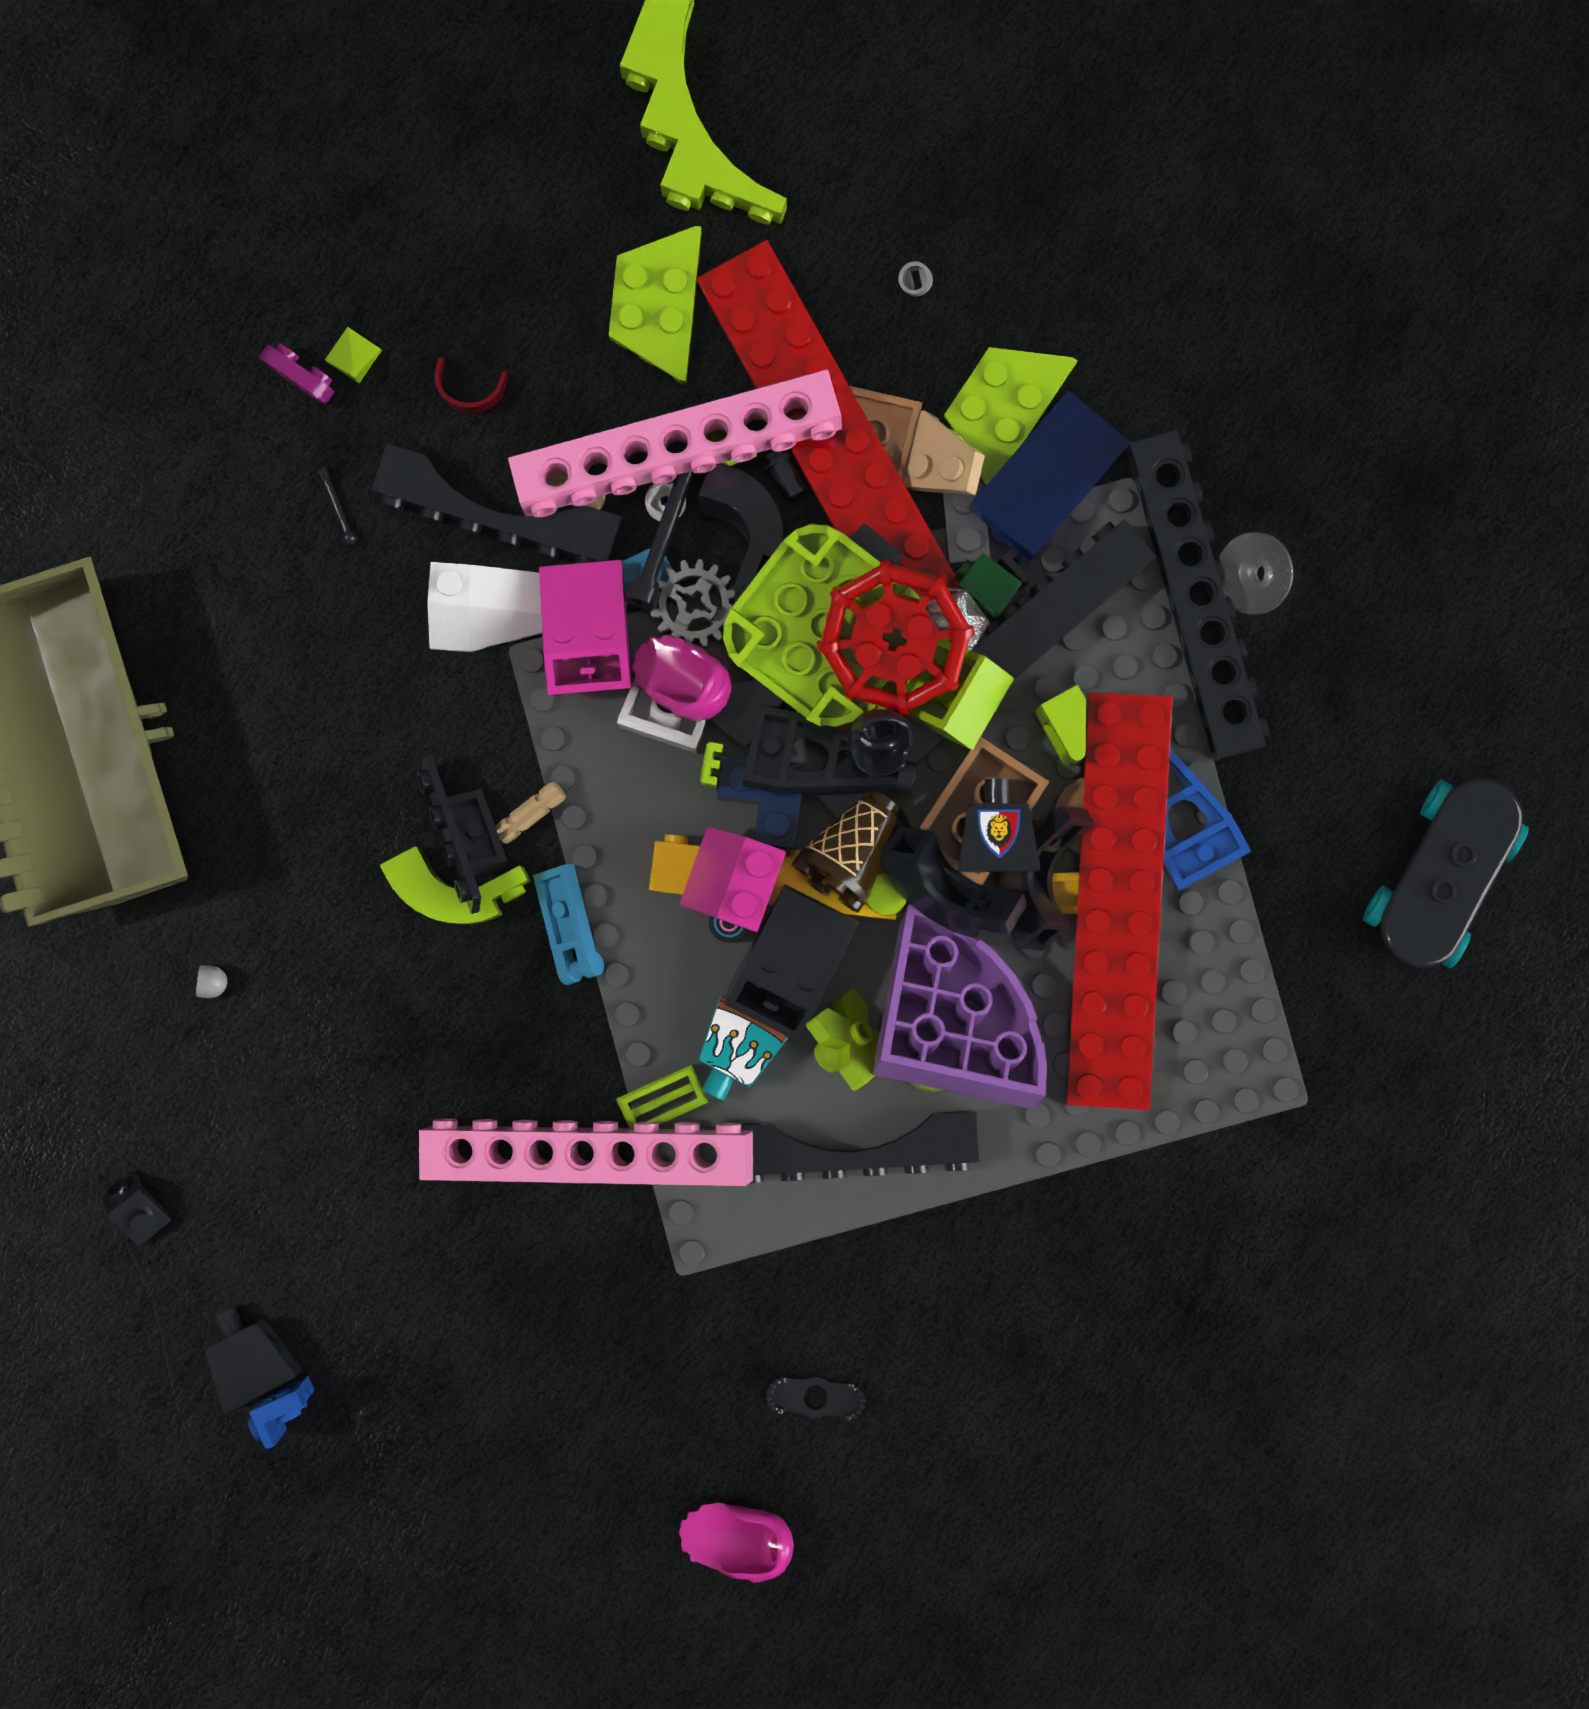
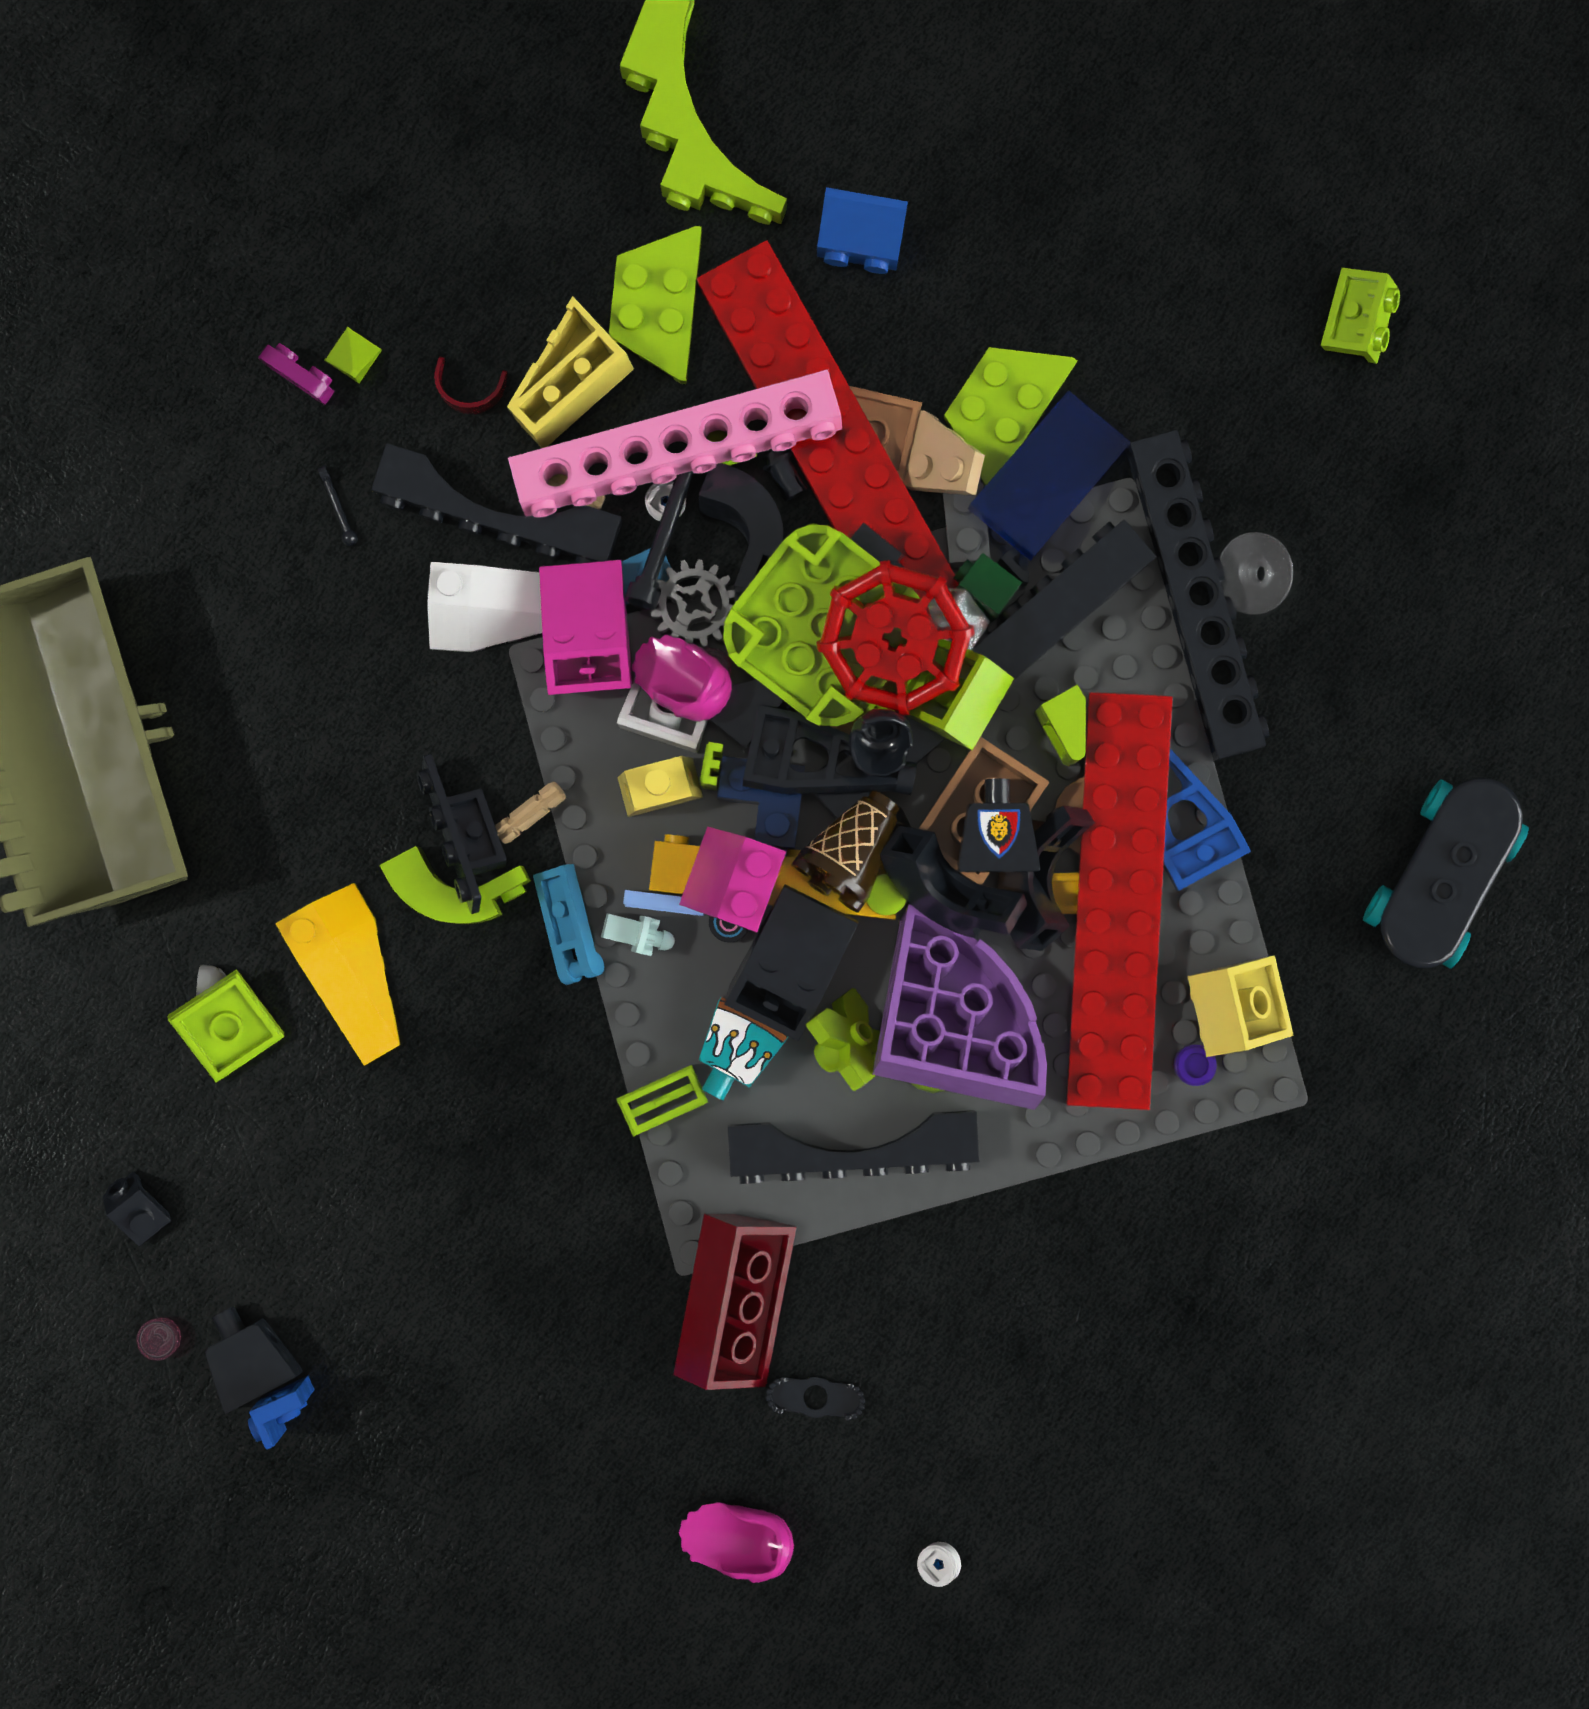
bright pink brick [419,1119,753,1186] -> none
light grey hinge [898,261,933,296] -> none
none -> clear pink tile [137,1317,181,1361]
none -> lime tile [168,969,285,1083]
none -> yellow wedge [275,883,401,1066]
none -> light yellow wedge [507,296,634,448]
none -> light aqua piece [601,913,675,956]
none -> light yellow torso [617,756,703,817]
none -> light blue tile [623,890,704,916]
none -> dark red slope [673,1214,797,1390]
none -> blue slope [817,187,908,274]
none -> white tile [917,1542,961,1587]
none -> dark purple tile [1174,1044,1217,1086]
none -> light yellow slope [1187,955,1294,1057]
none -> lime bracket [1321,268,1400,364]

